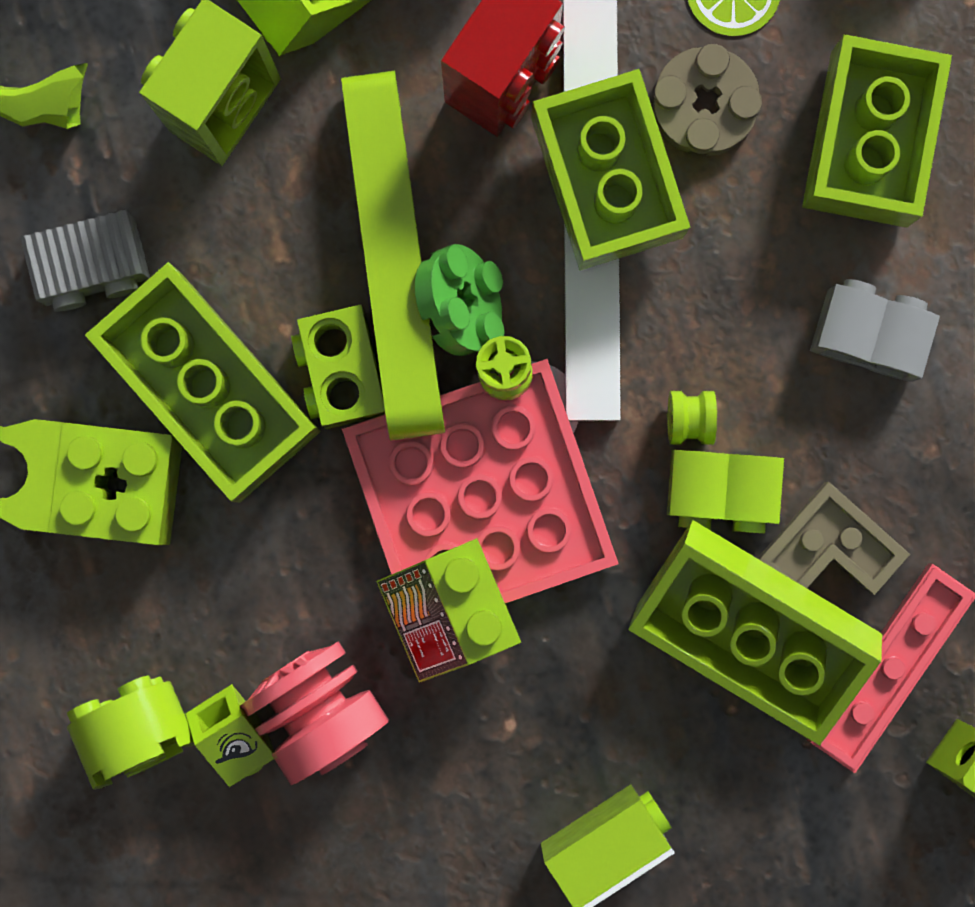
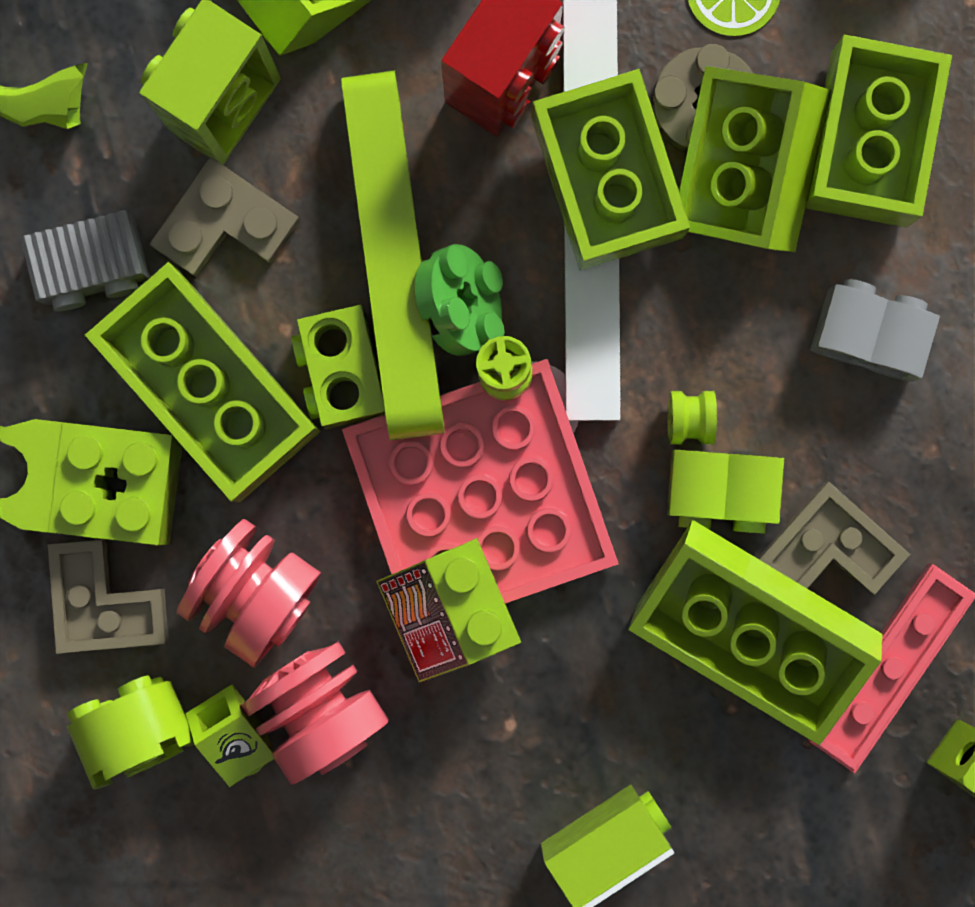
none -> dark tan plate [48,540,169,654]
none -> dark tan plate [149,157,301,278]
none -> coral wheel [176,519,322,668]
none -> lime slope [679,66,831,252]

